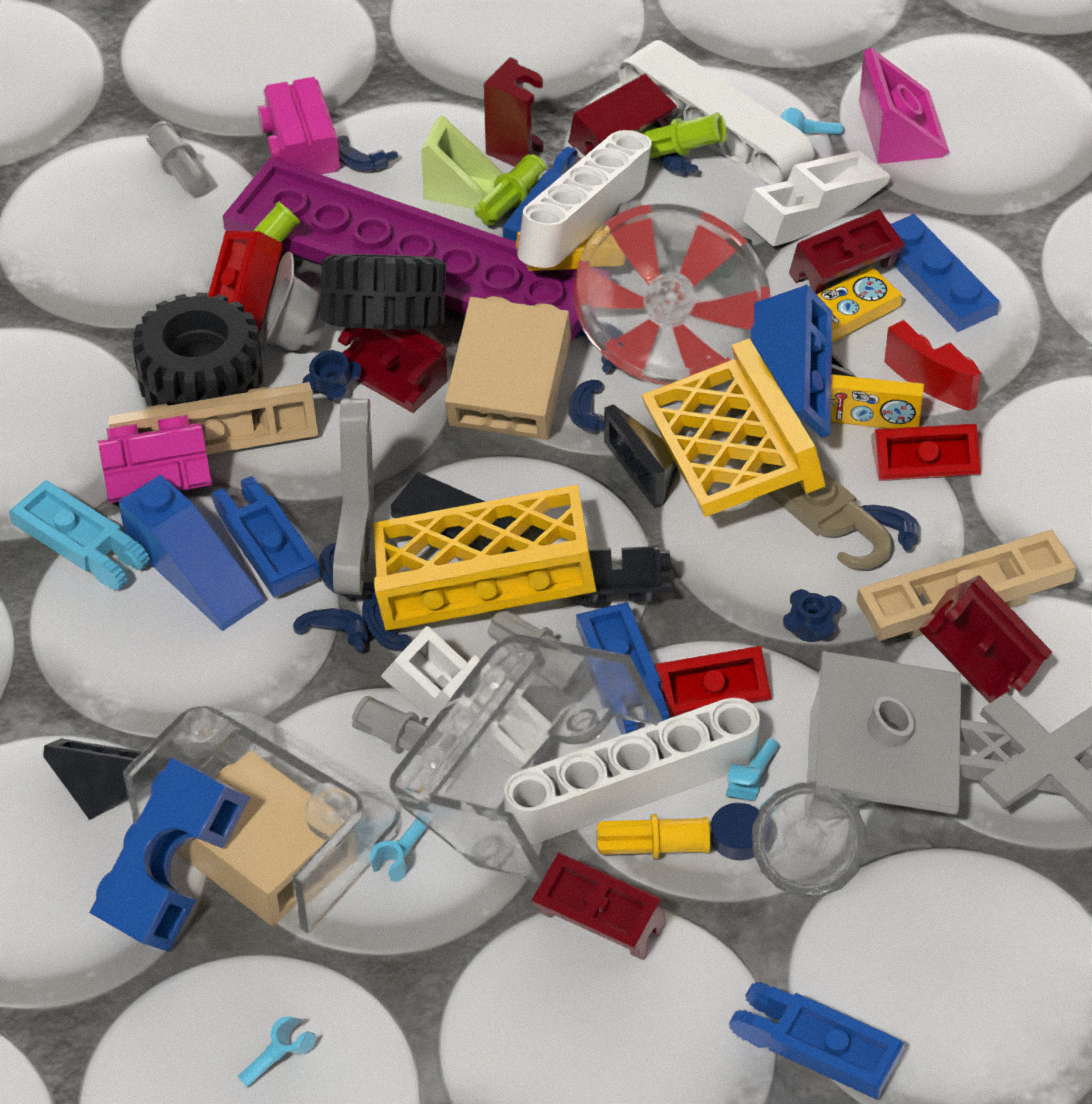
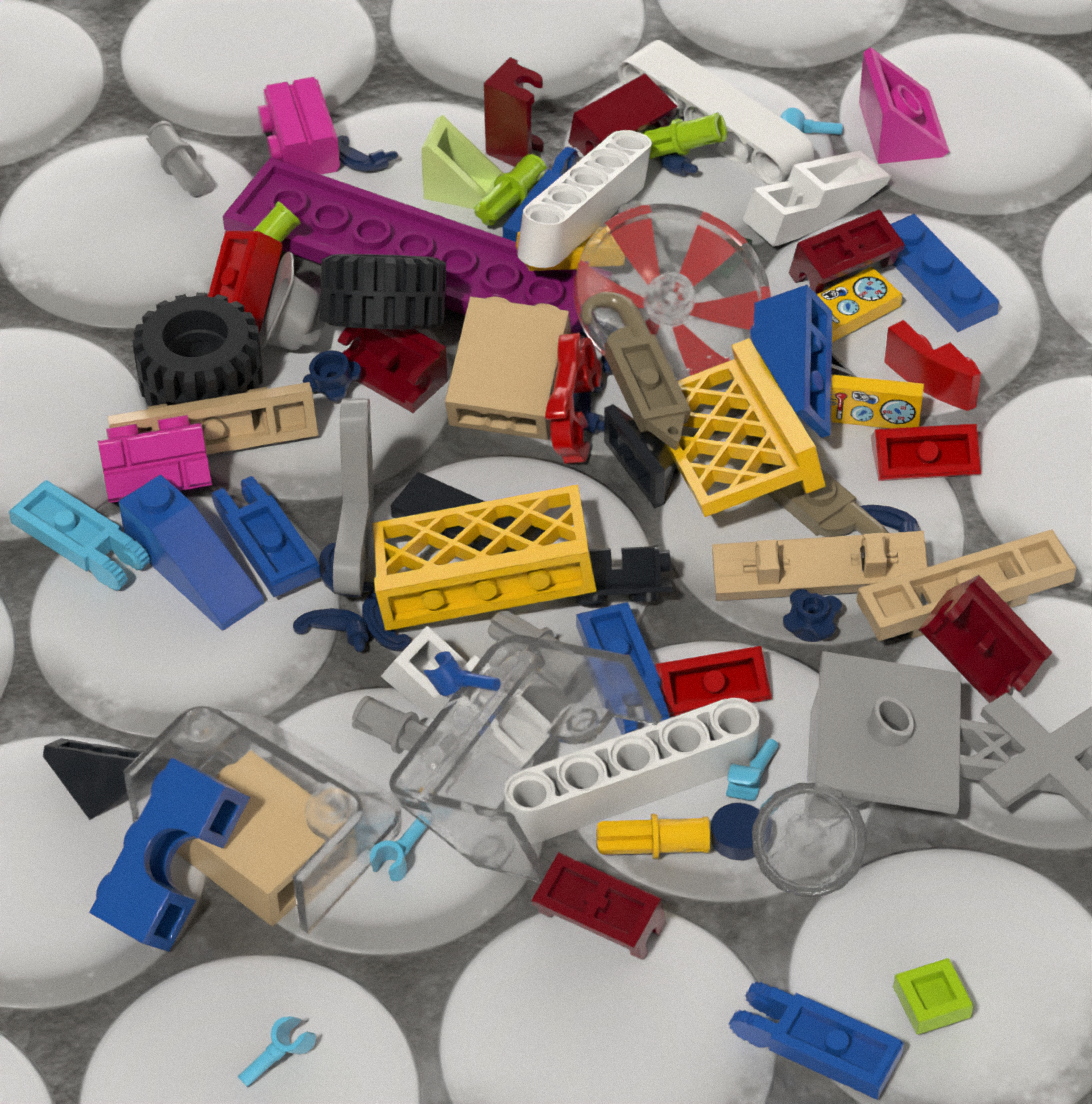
none -> blue hand [424,651,501,696]
none -> red helmet [545,333,601,464]
none -> dark tan plate [581,292,691,450]
none -> tan hinge [712,531,928,601]
none -> lime plate [893,958,973,1035]

